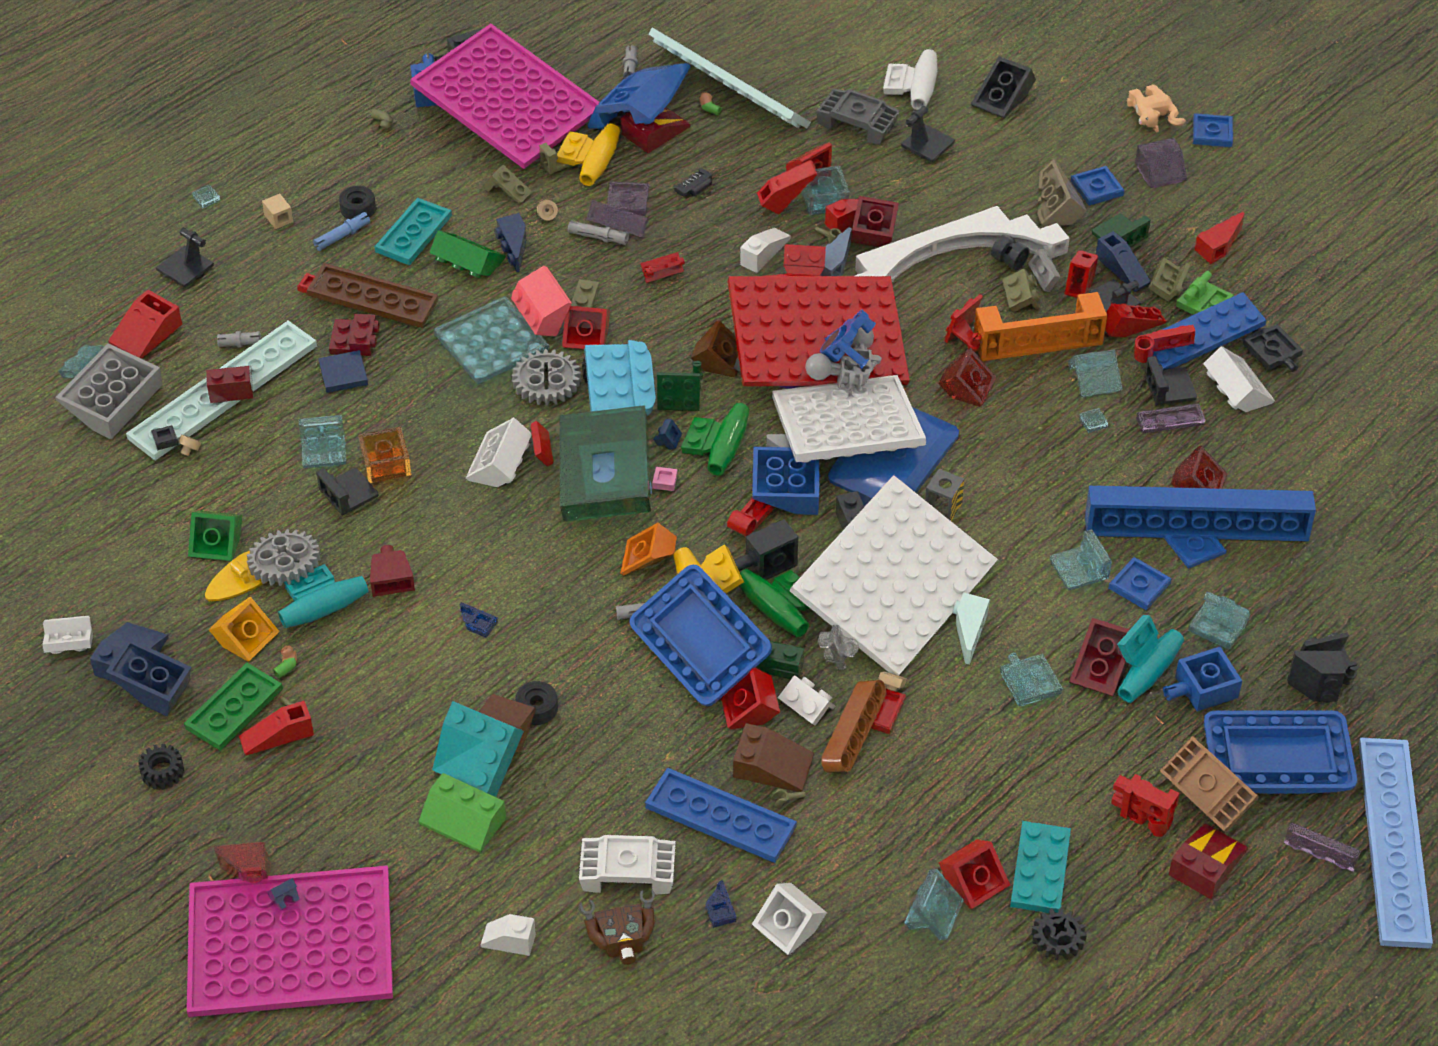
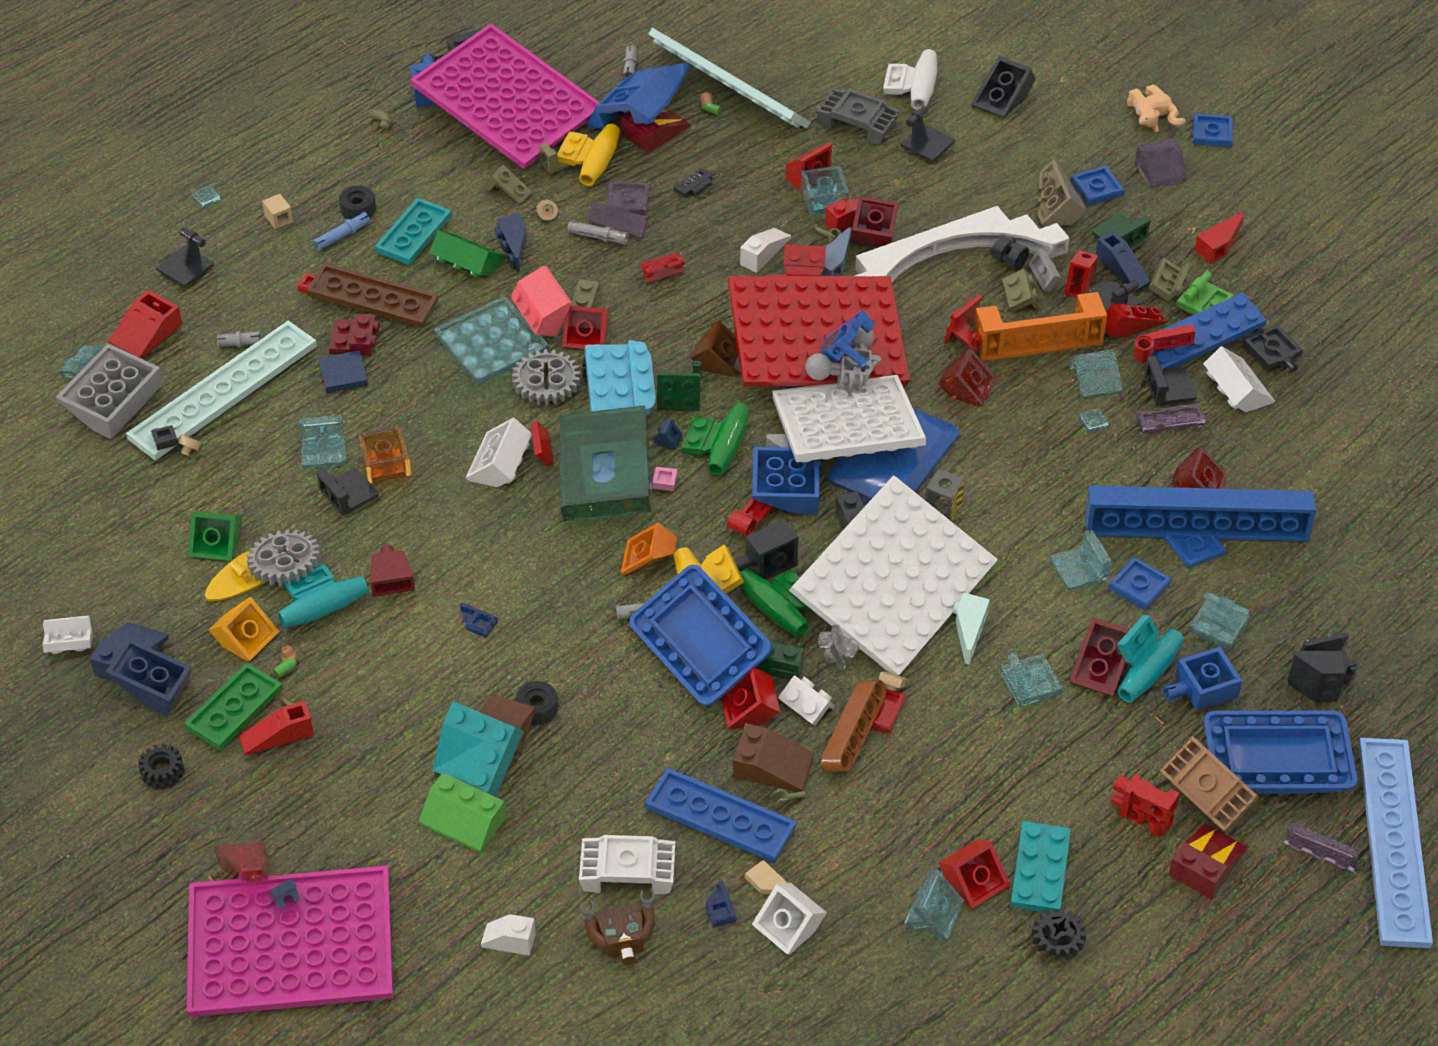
dark red slope [206,365,253,403] -> none
red slope [757,160,818,214] -> none
none -> tan tile [745,860,787,894]

